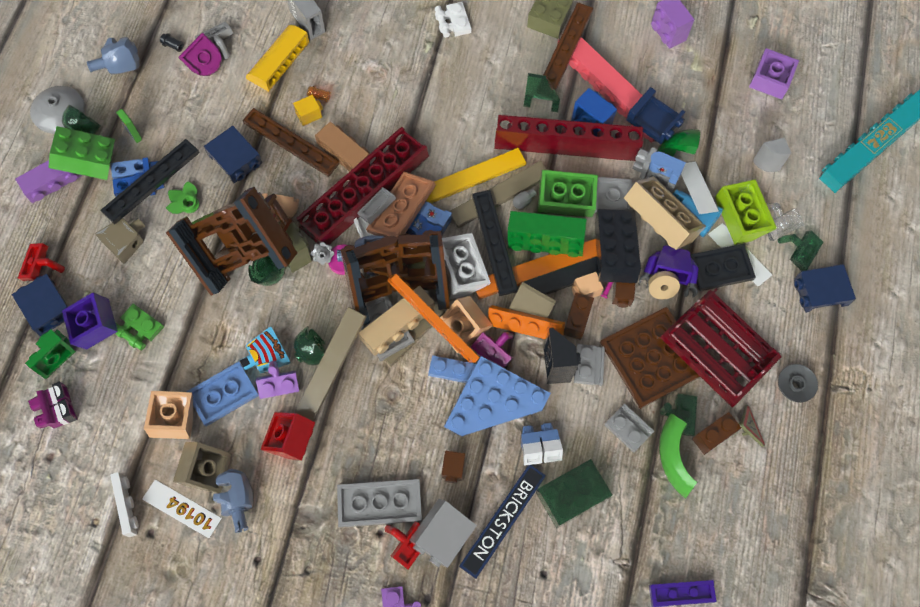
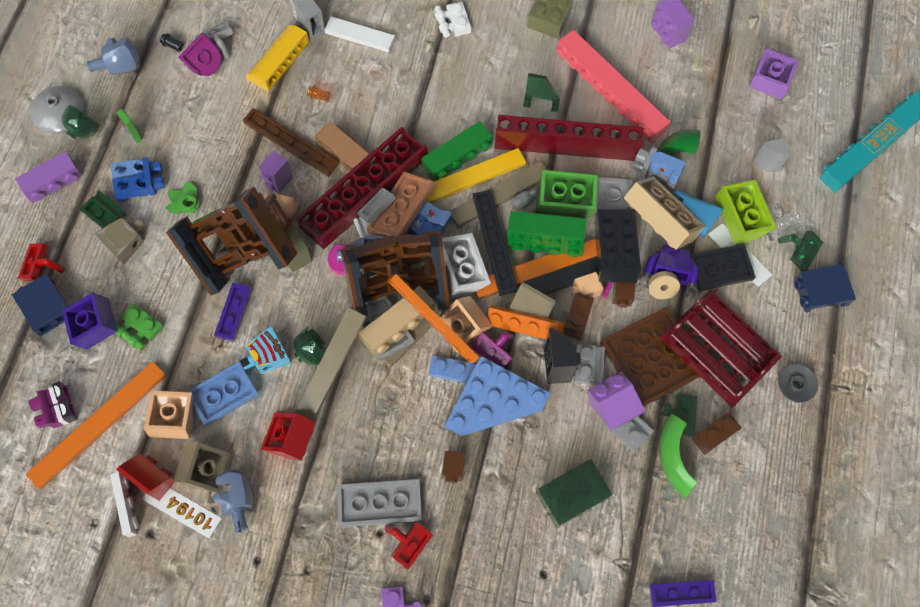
green plate [25,329,76,379] -> none
bright green brick [48,126,115,180] -> none
black tile [100,139,200,225] -> none
dark blue panel [204,126,262,184] -> none
clear green cylinder [248,256,286,286] -> none
medium lavender plate [256,360,300,399] -> none
yellow brick [293,95,323,126] -> none
light grey plant [311,242,334,265] -> none
light grey brick [410,499,477,568] -> none
tile [459,465,546,579] -> none
hips [521,423,563,466] -> none
reddish brown tile [537,2,594,97] -> none
blue brick [571,88,617,137] -> none
dark blue panel [626,87,686,144] -> none
white sticker [681,162,719,214] -> none
olive piece [738,405,765,447] -> none
none -> orange tile [25,361,167,490]
none -> dark green plate [79,191,127,229]
none -> red slope [116,454,175,501]
none -> dark purple plate [214,282,252,342]
none -> medium lavender brick [259,151,293,194]
none -> white tile [324,17,395,52]
none -> green brick [421,121,493,181]
none -> medium lavender slope [587,371,645,430]

